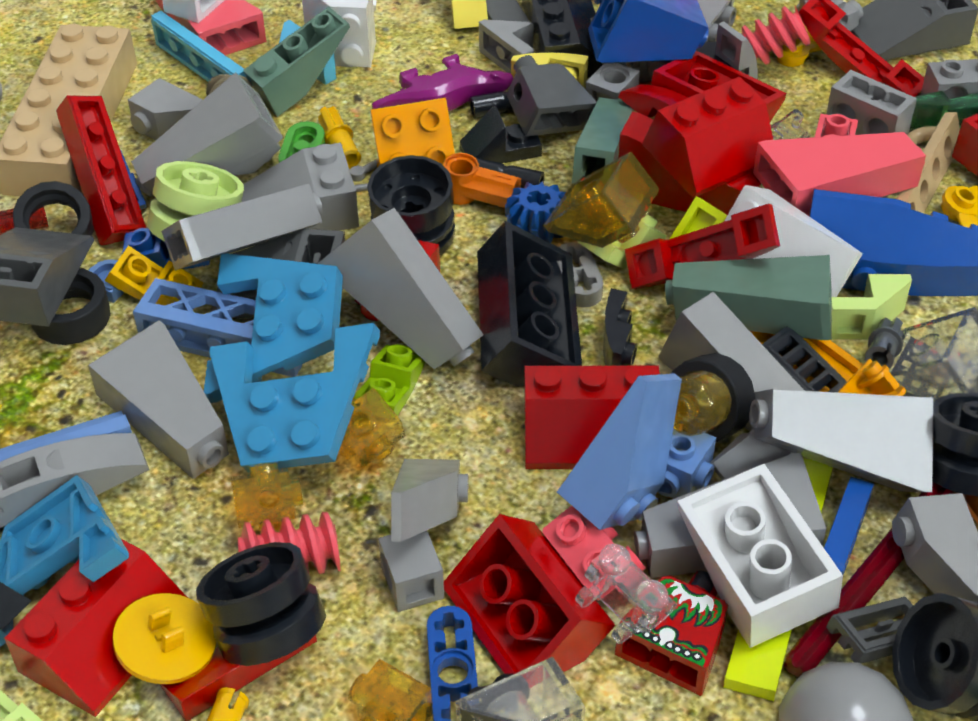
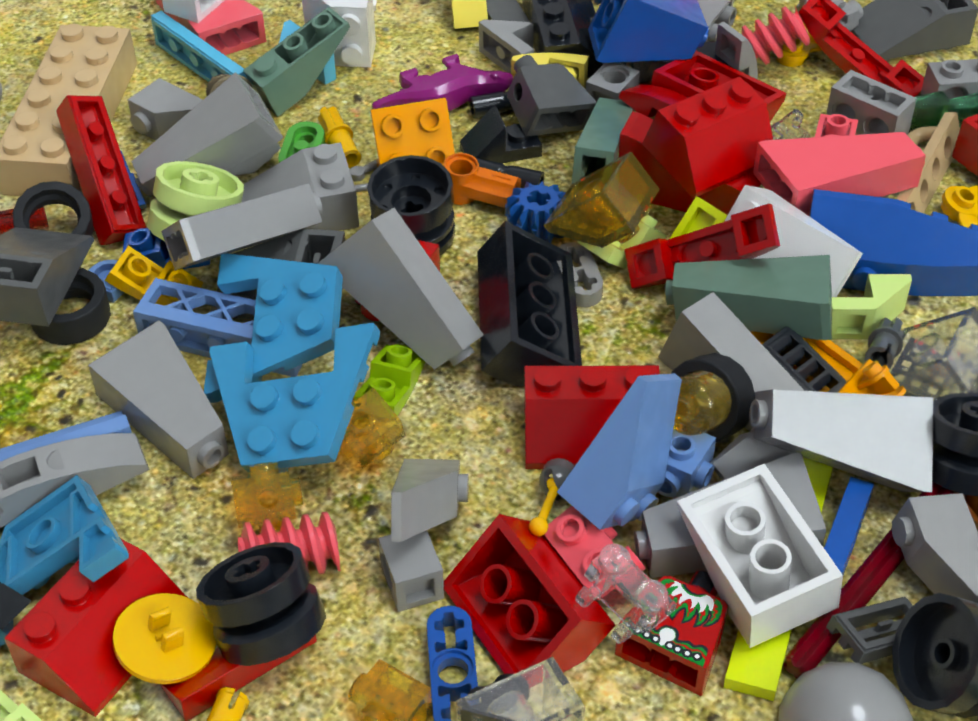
black slope [603,288,638,366] -> none
none -> hinge [529,458,575,536]

